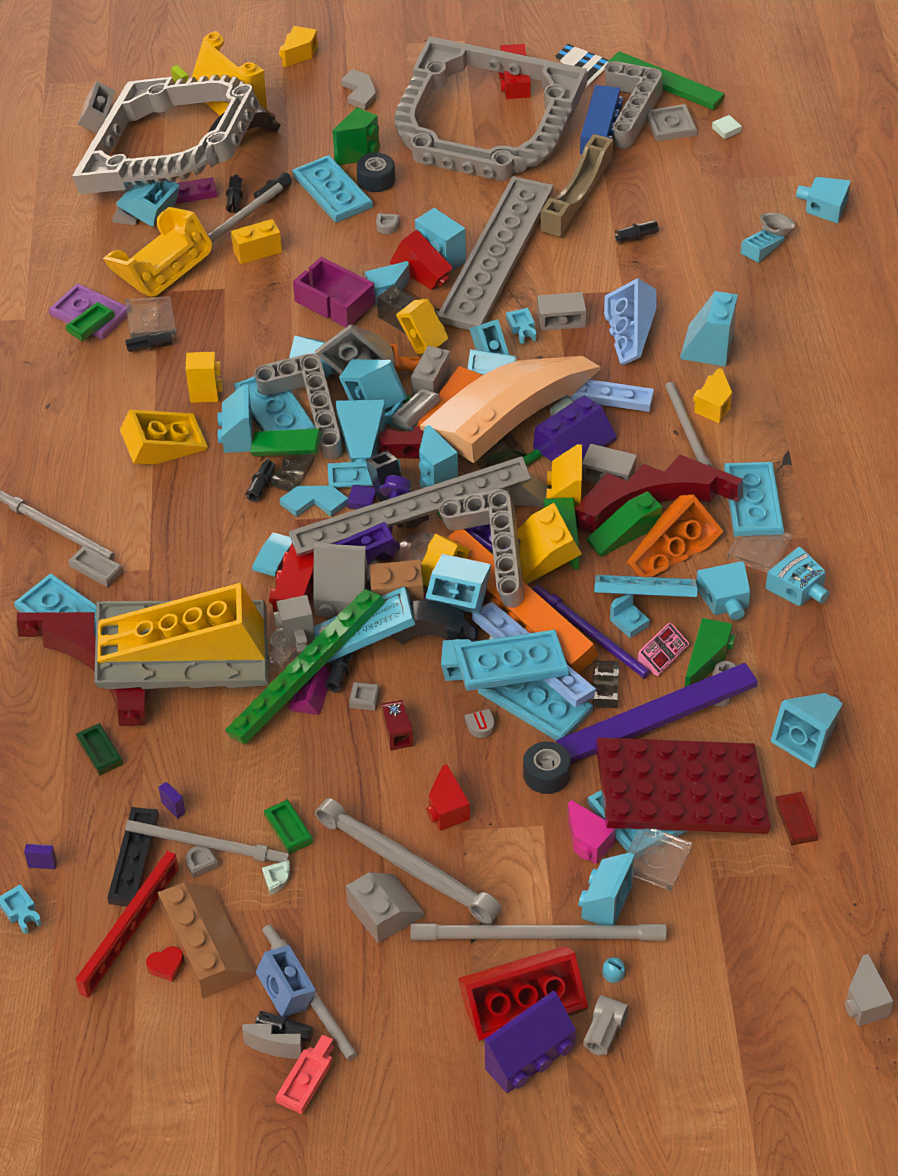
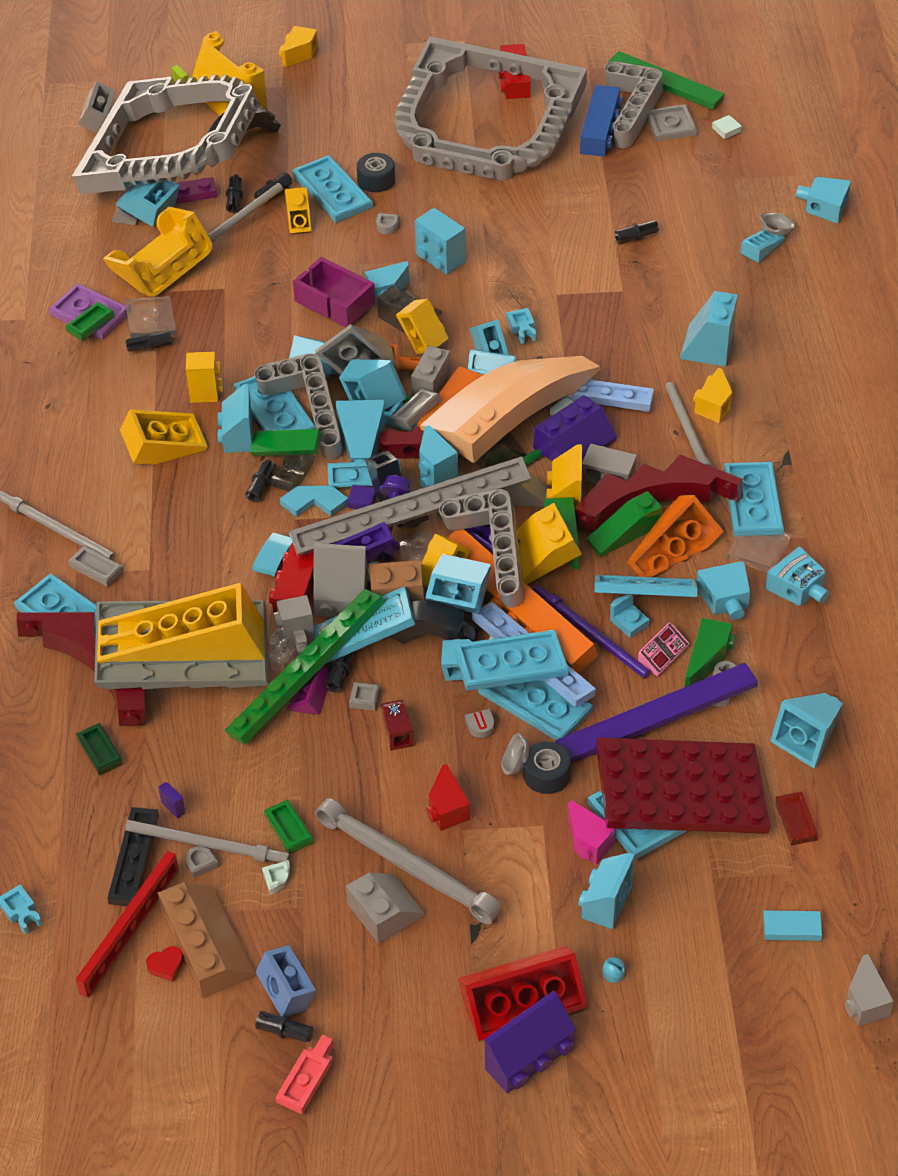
dark purple tile [24,844,57,869] -> none
yellow brick [231,219,282,264] -> none
light grey slope [242,1024,302,1059] -> none
light grey bar [262,924,357,1061] -> none
green slope [332,107,380,165] -> none
light grey tile [341,69,376,110] -> none
red slope [389,229,453,290] -> none
light grey piece [411,923,666,941] -> none
light grey plate [437,176,554,330] -> none
light grey brick [537,292,586,331] -> none
dark tan arch [541,134,613,237] -> none
sticker [555,44,609,88] -> none
light grey piece [583,995,629,1056] -> none
clear smoke slope [591,660,619,708] -> none
light blue wedge [604,278,656,366] -> none
clear tile [626,828,693,891] -> none
none -> yellow slope [285,187,312,234]
none -> light grey piece [501,733,529,775]
none -> medium azure tile [763,910,822,941]

